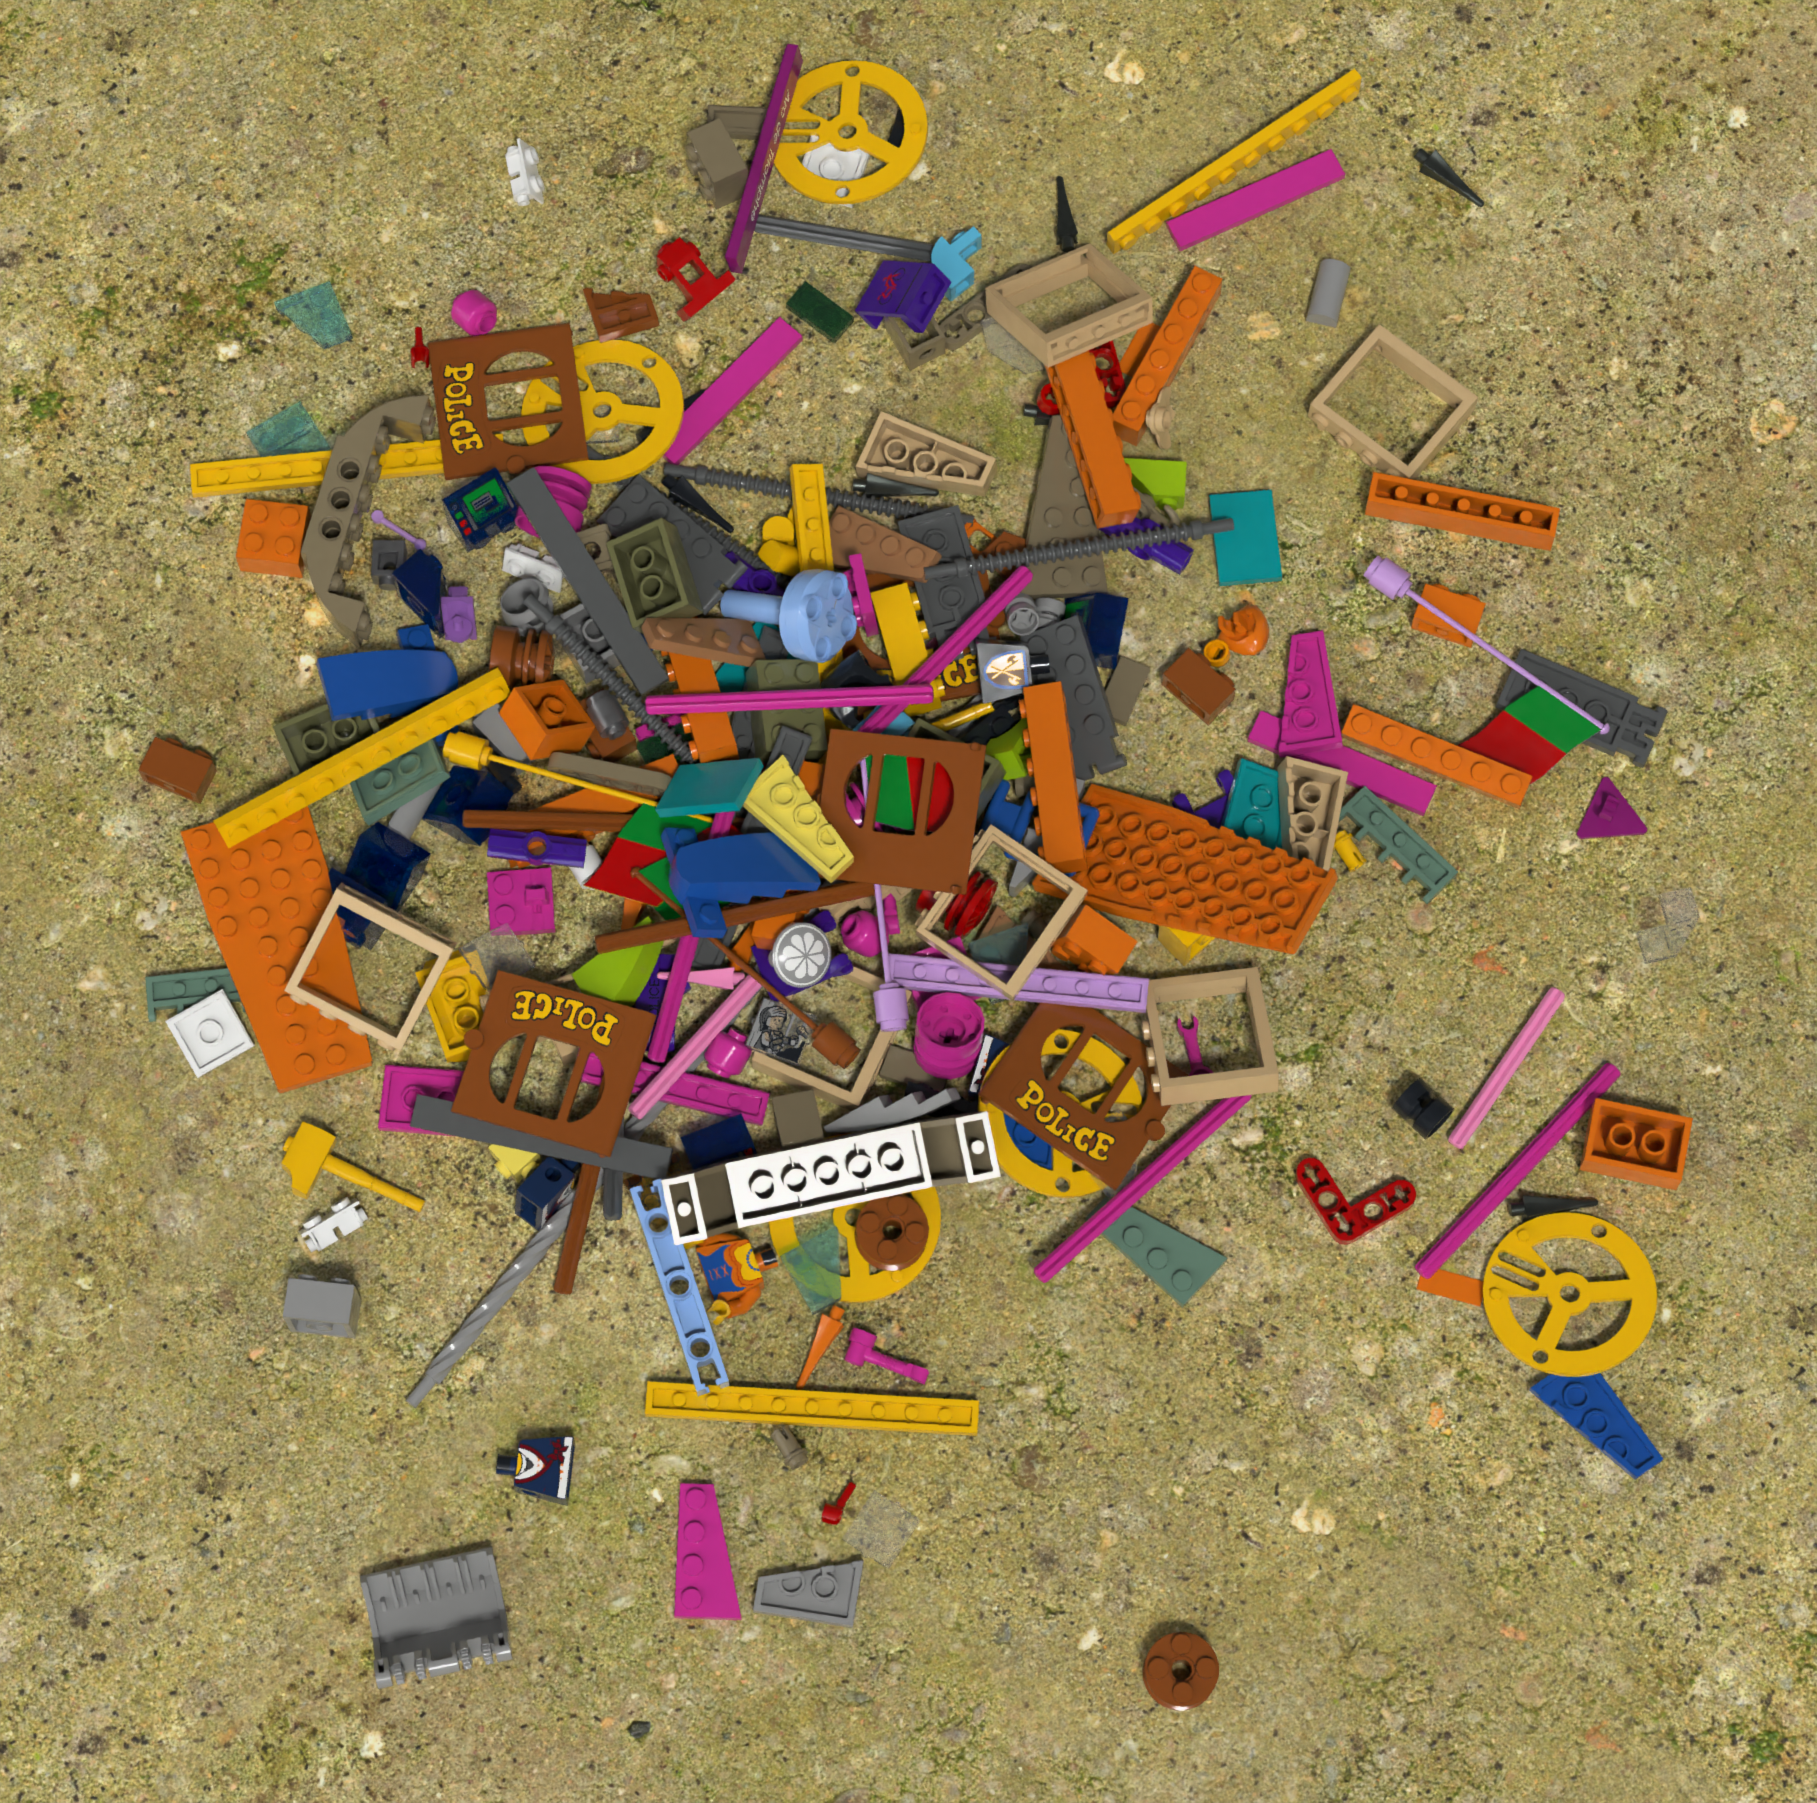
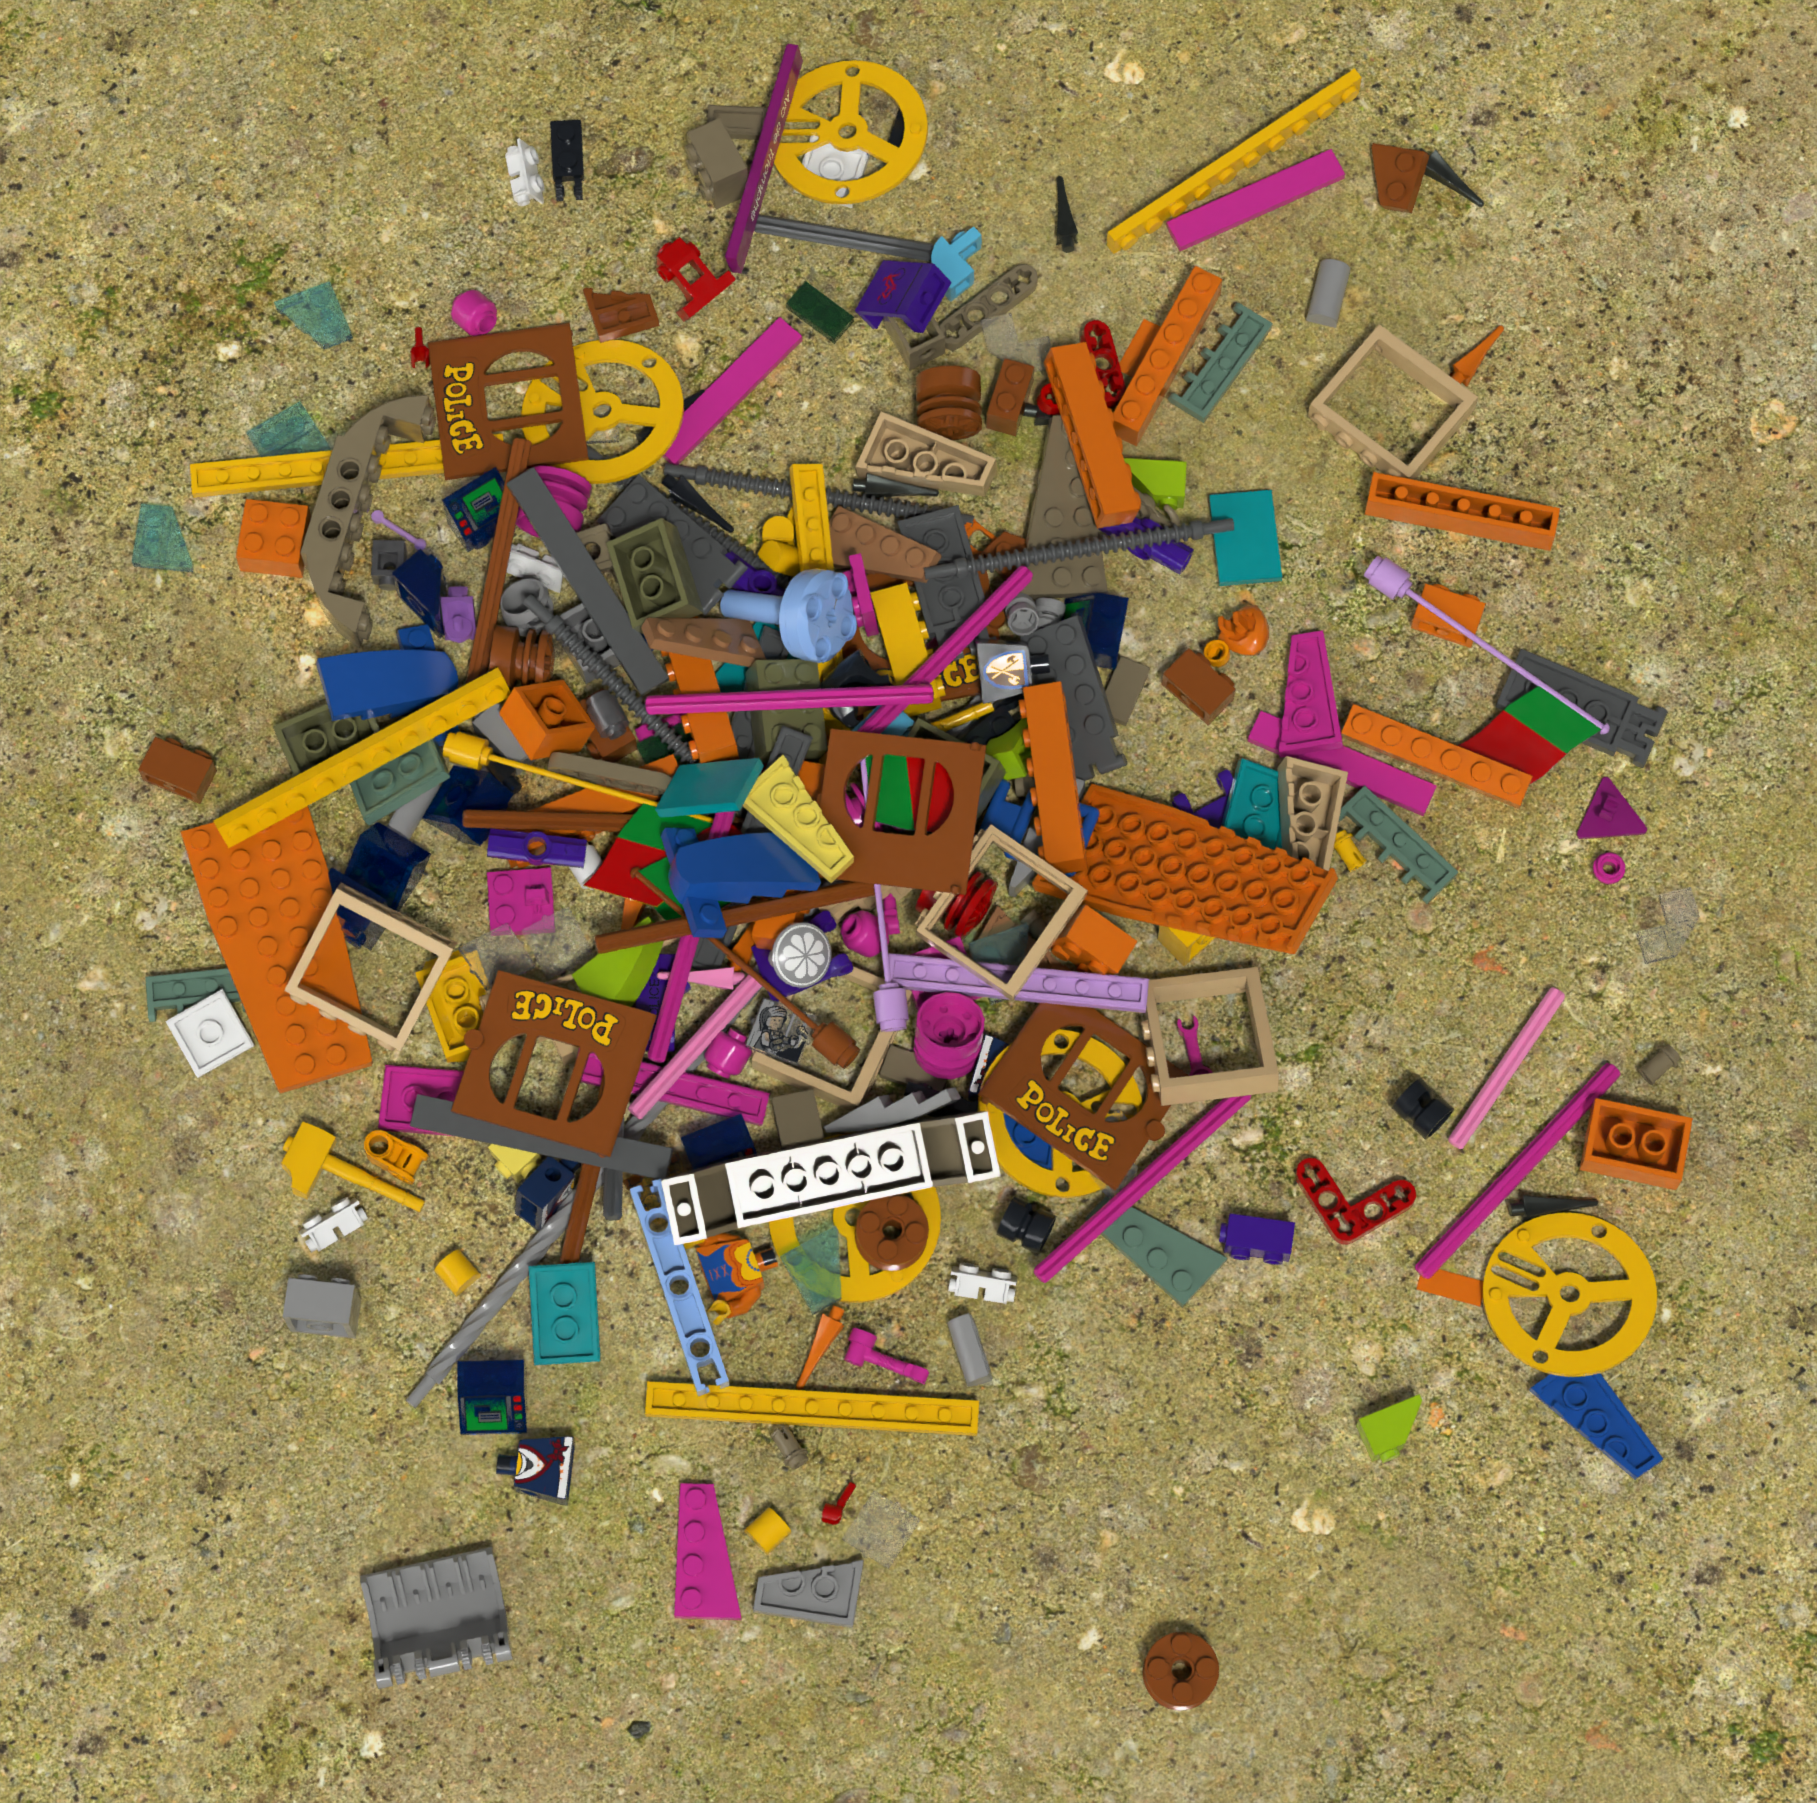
tan window [985,243,1153,368] -> none
tan plate [1146,387,1175,449] -> none
none -> clear light blue wing [132,504,194,572]
none -> light orange piece [364,1130,429,1185]
none -> yellow brick [434,1249,481,1297]
none -> clear blue slope [457,1360,527,1435]
none -> dark orange axle [465,438,532,685]
none -> clear piece [521,906,594,980]
none -> teal tile [529,1262,601,1365]
none -> black hinge [550,119,584,201]
none -> yellow brick [744,1507,791,1555]
none -> dark orange wheel [916,366,982,440]
none -> light grey brick [947,1313,993,1387]
none -> white hinge [948,1263,1018,1304]
none -> dark orange brick [986,358,1035,436]
none -> black wheel [997,1196,1057,1254]
none -> sand green hinge [1168,303,1273,423]
none -> dark purple brick [1219,1213,1295,1265]
none -> lime slope [1356,1394,1422,1463]
none -> dark orange wing [1371,143,1430,214]
none -> orange piece [1449,325,1504,387]
none -> dark pink plate [1593,852,1625,884]
none -> dark tan pin [1638,1044,1681,1085]

